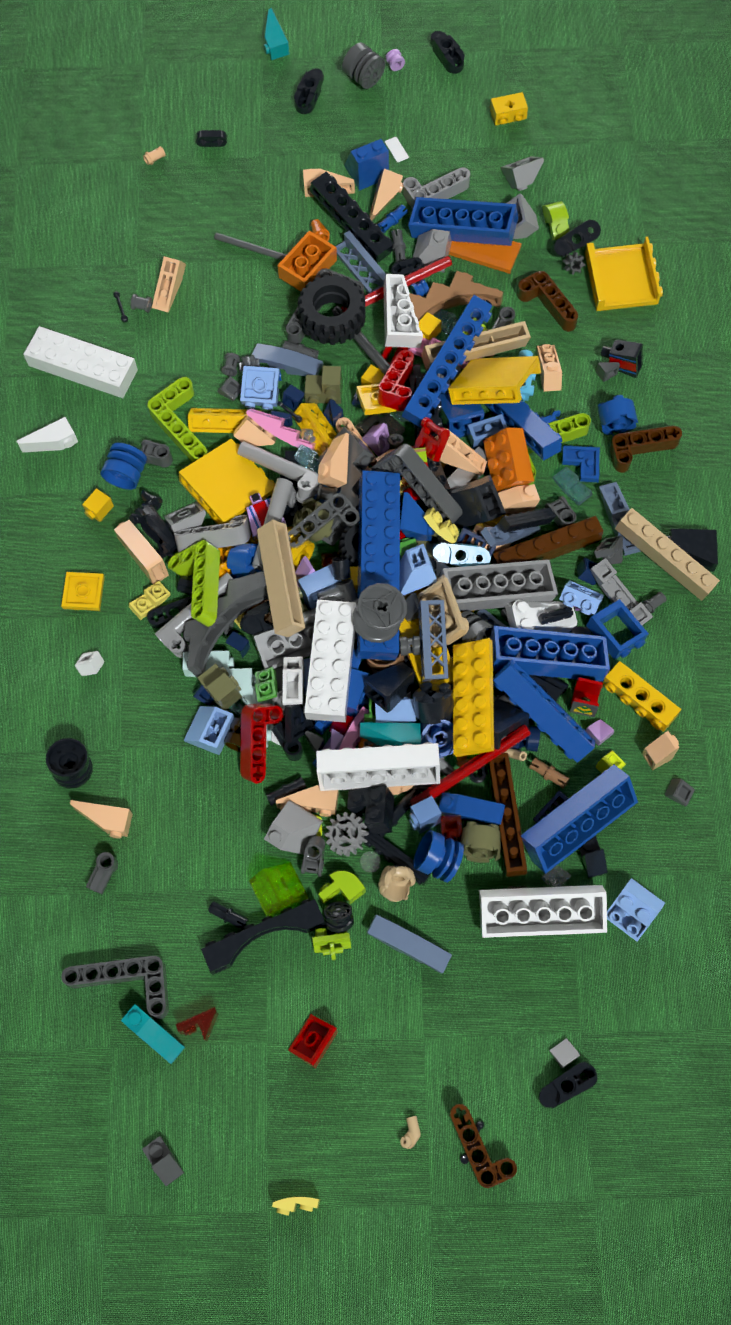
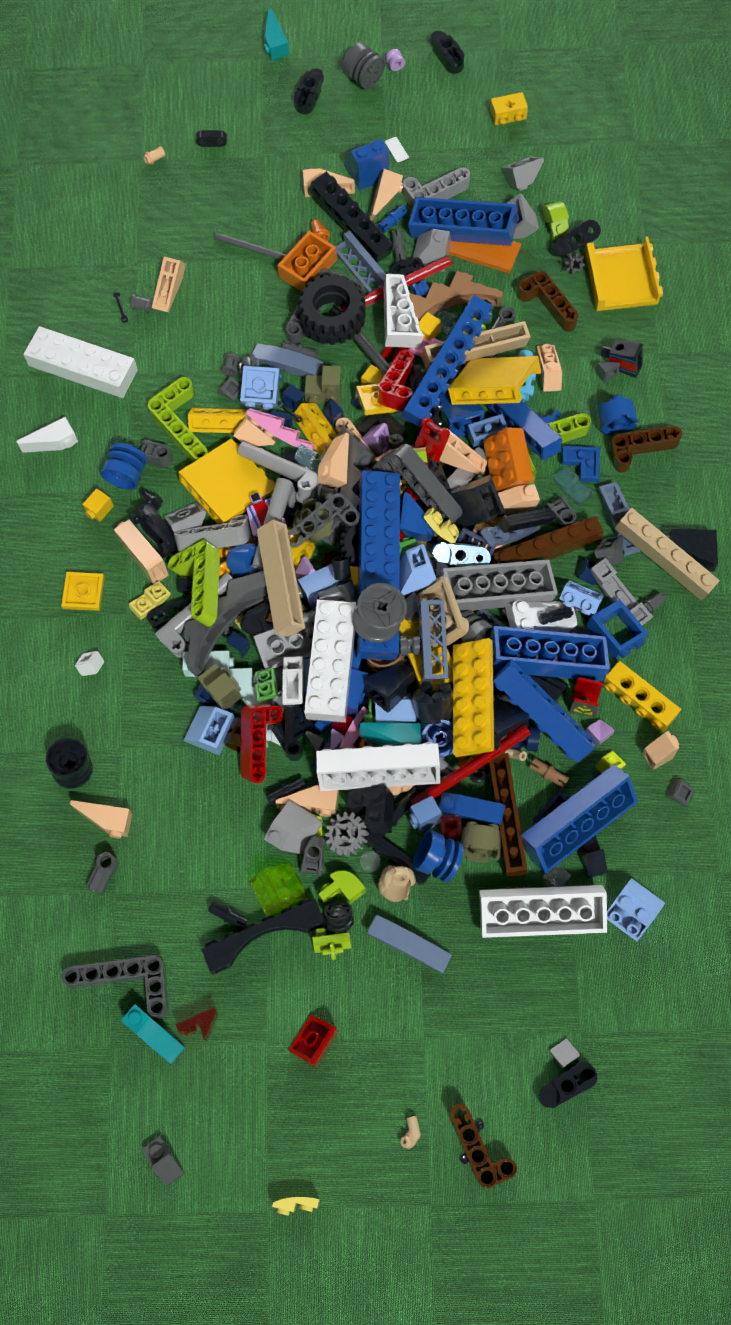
clear bar [299,429,316,443] -> none

